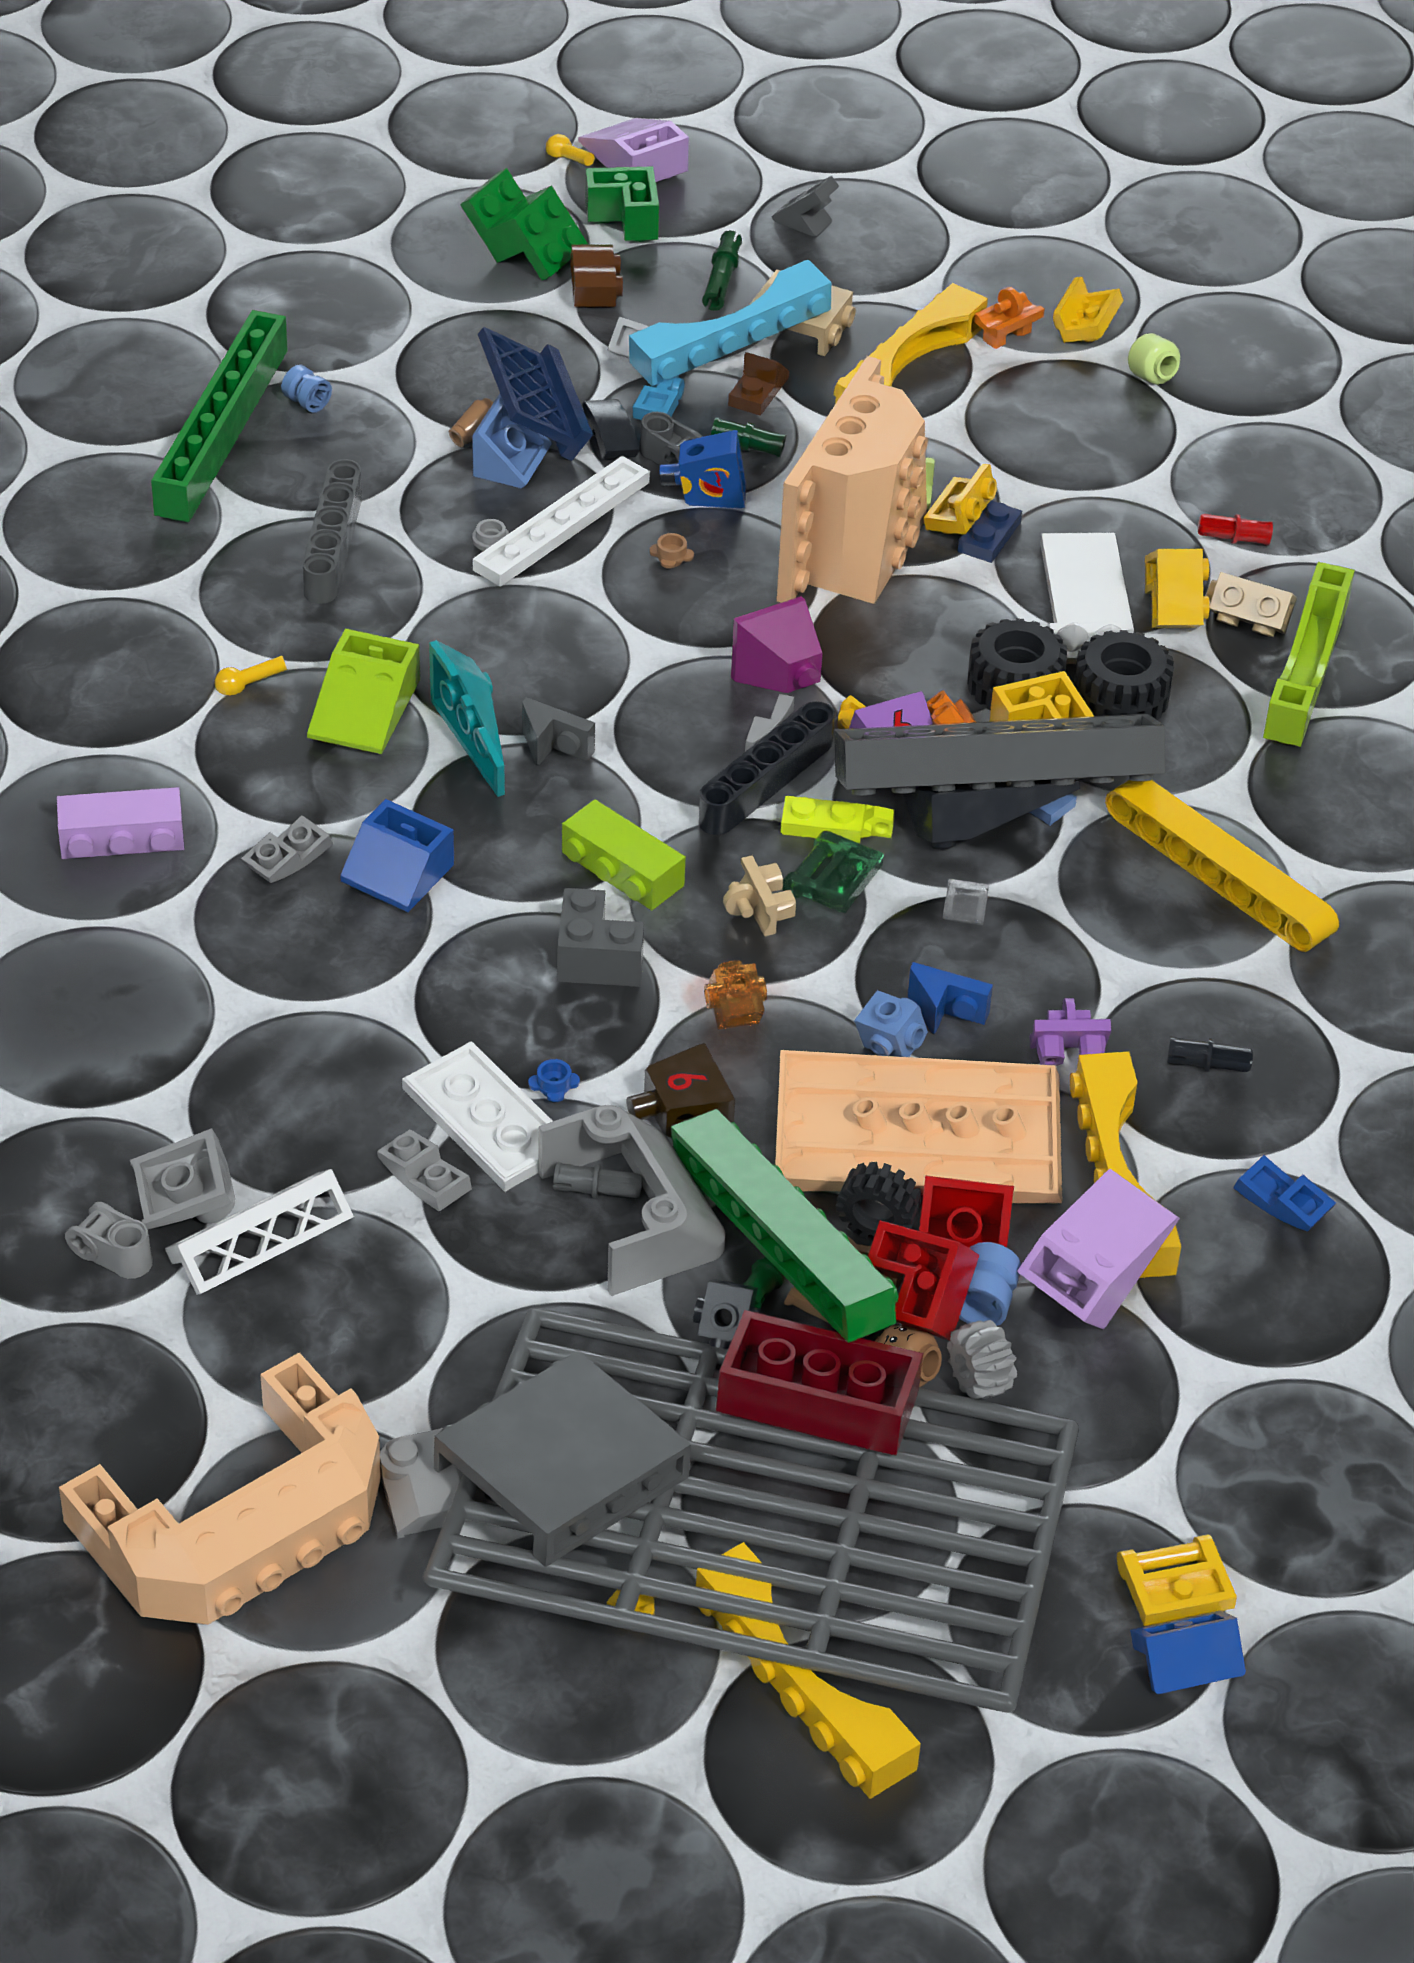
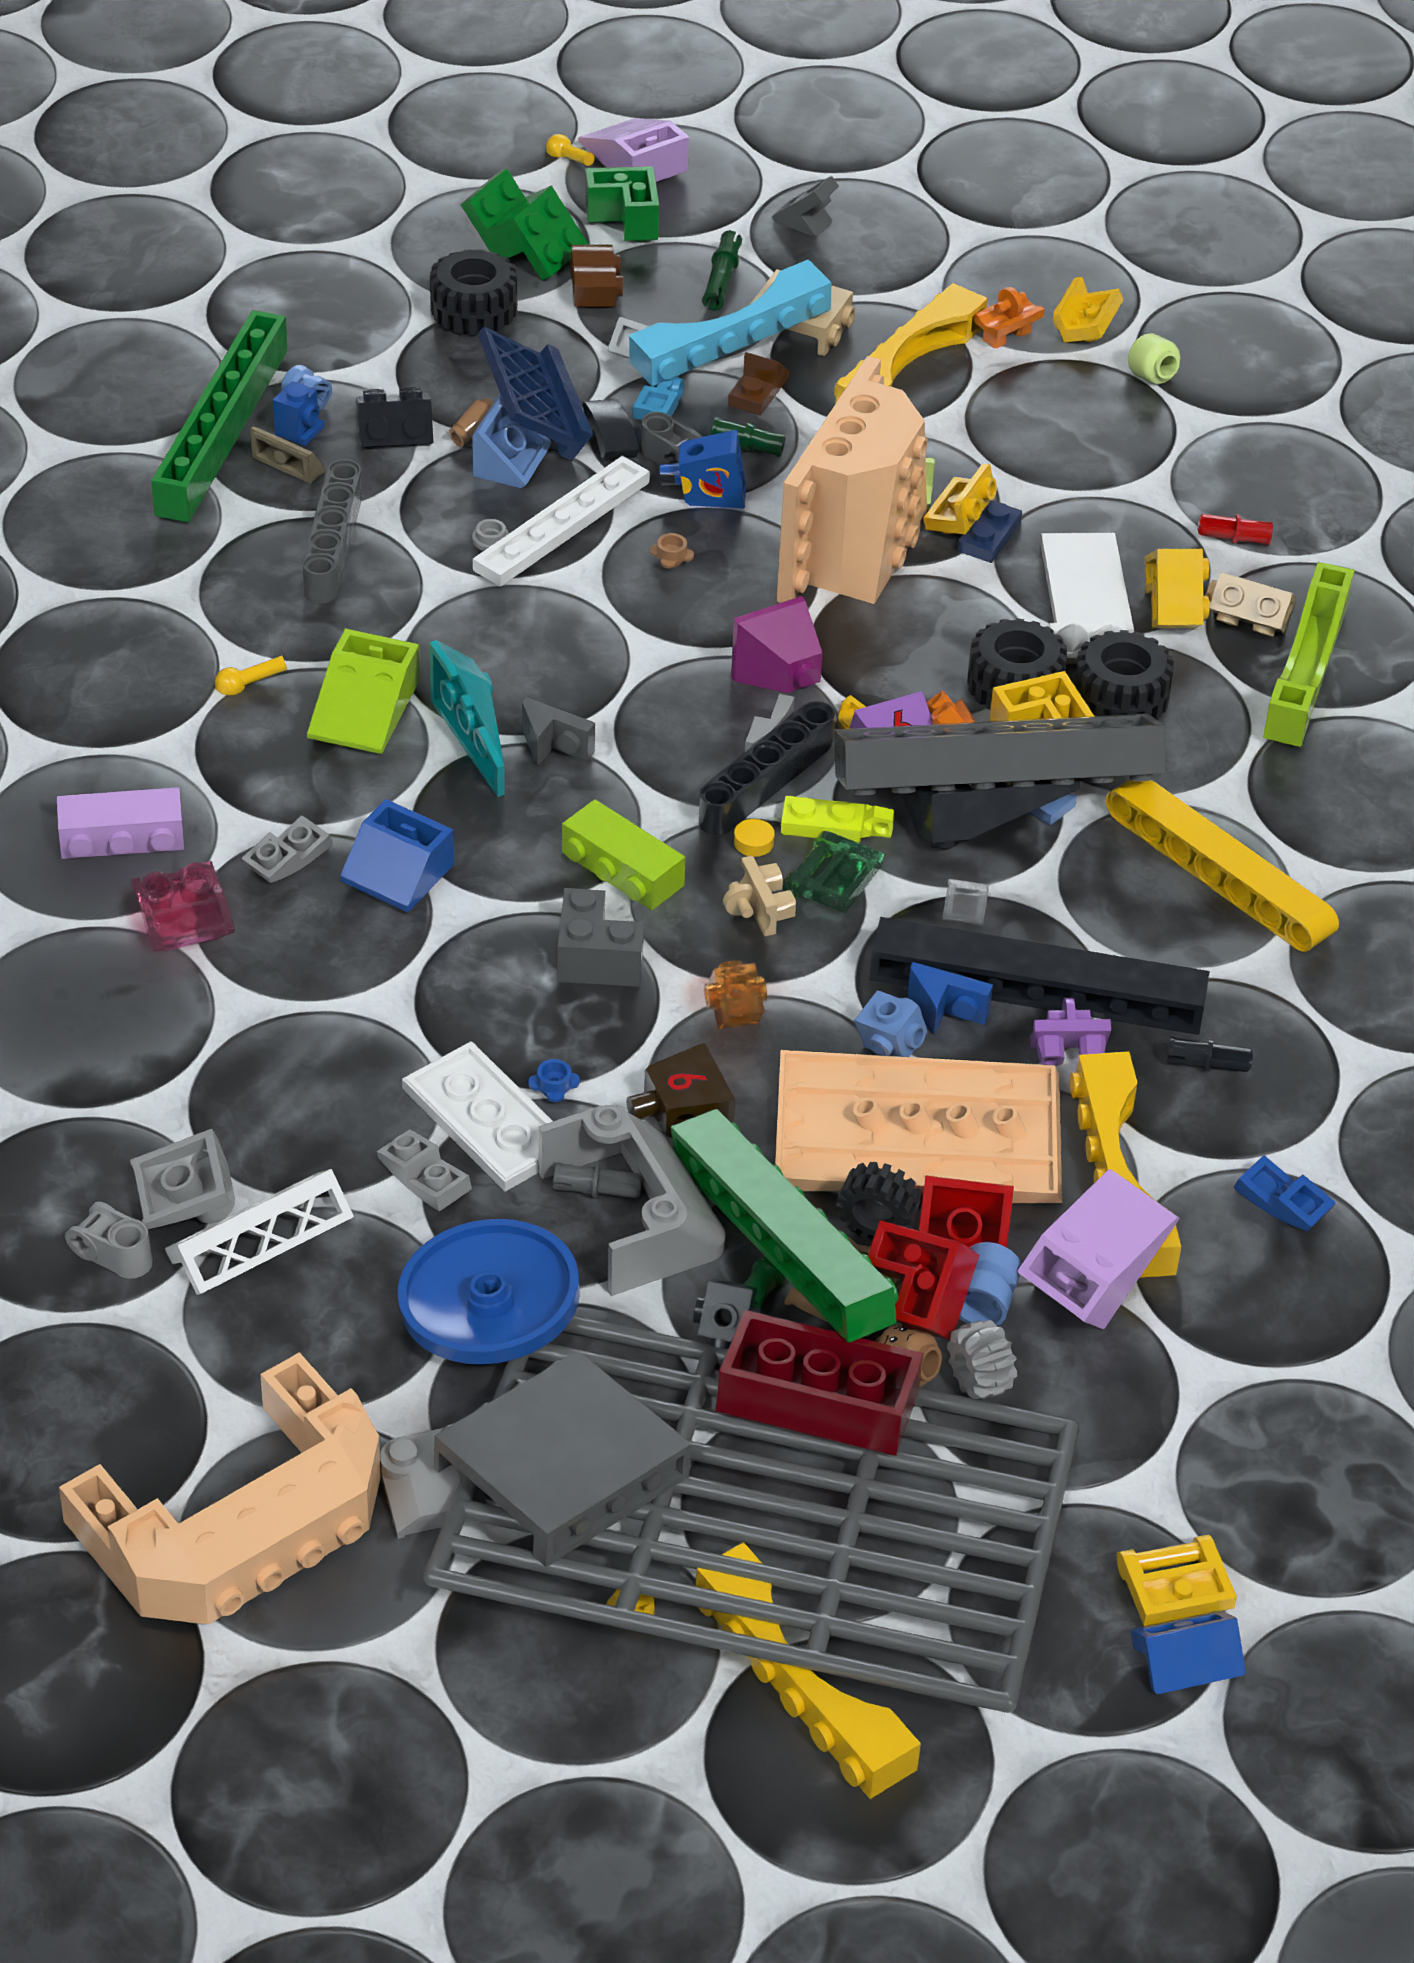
none -> clear pink slope [131,861,235,951]
none -> dark tan slope [250,426,325,484]
none -> blue brick [273,381,325,446]
none -> black bracket [356,387,434,447]
none -> blue dish [398,1219,580,1364]
none -> black tyre [430,249,517,335]
none -> yellow tile [734,819,774,857]
none -> black brick [869,917,1210,1035]

